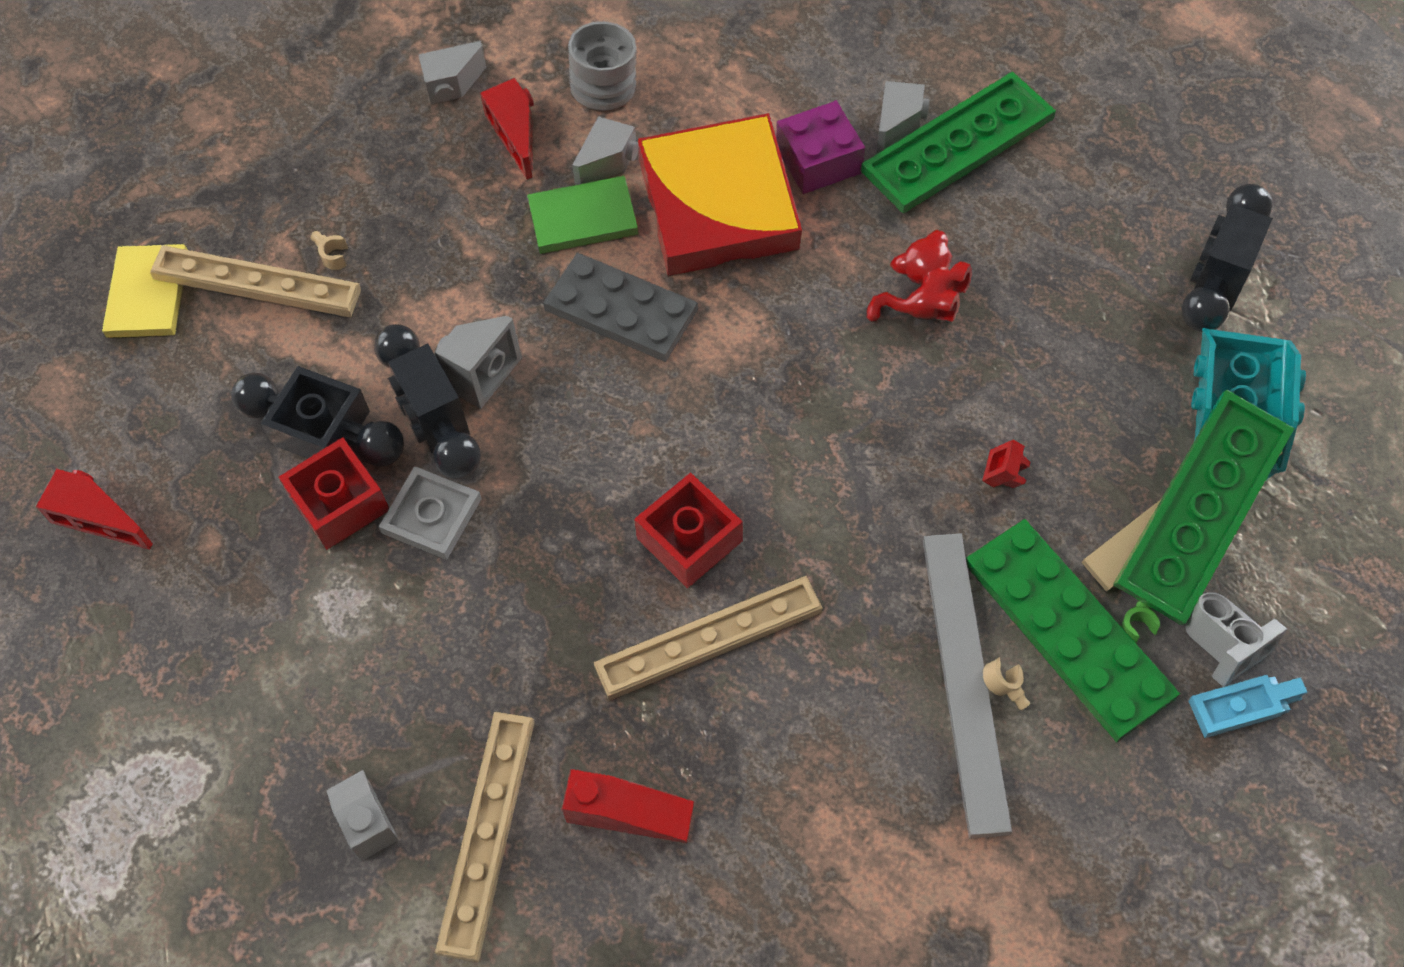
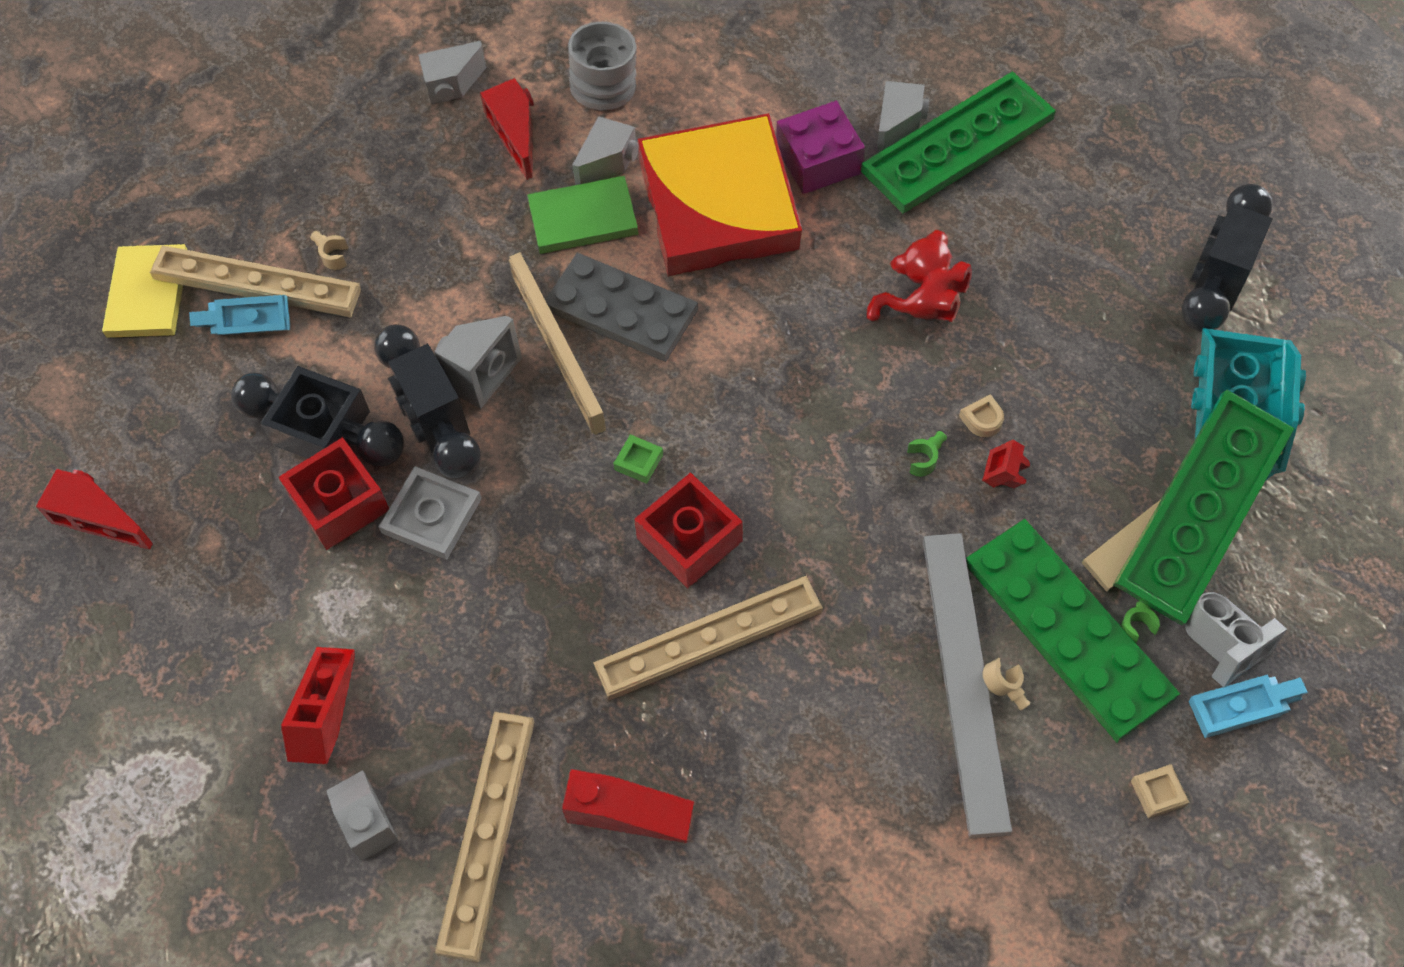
none -> medium azure hinge [189,295,290,335]
none -> red slope [281,647,355,764]
none -> tan tile [508,252,606,435]
none -> bright green plate [613,434,663,484]
none -> bright green piece [907,431,947,477]
none -> tan tile [959,394,1004,437]
none -> tan tile [1131,764,1189,819]

